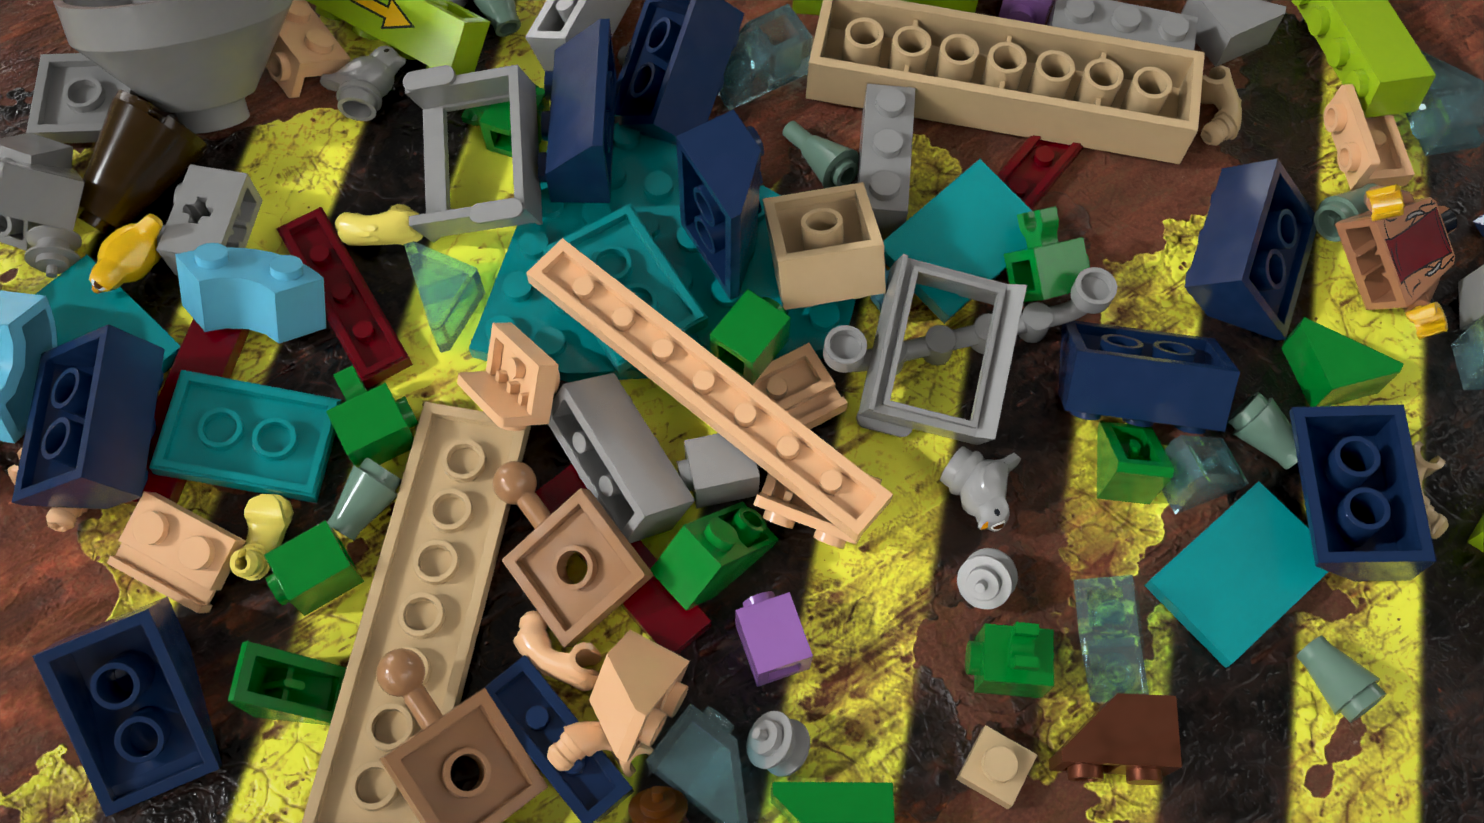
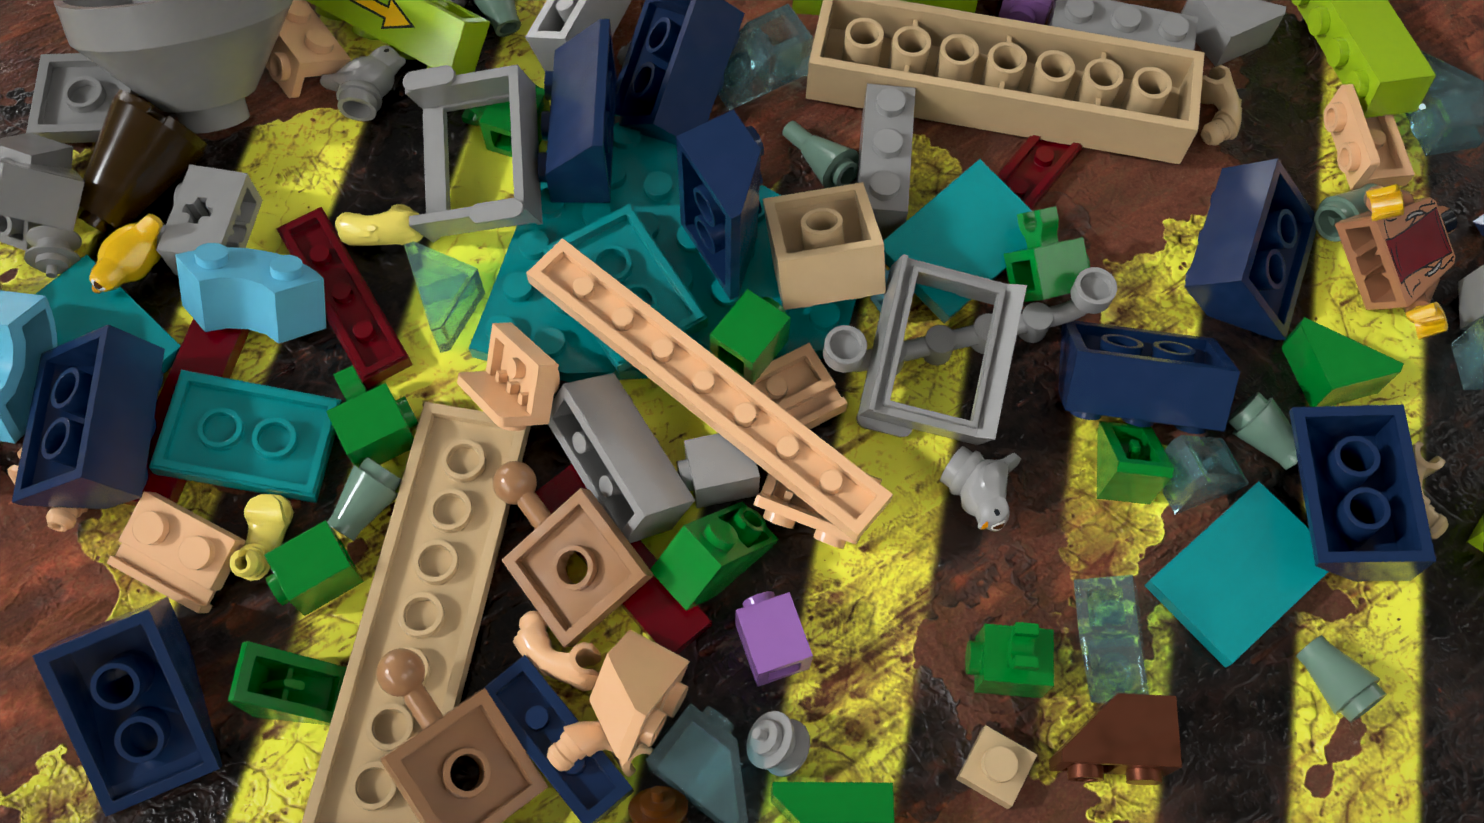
light grey wheel [957,548,1018,609] -> none

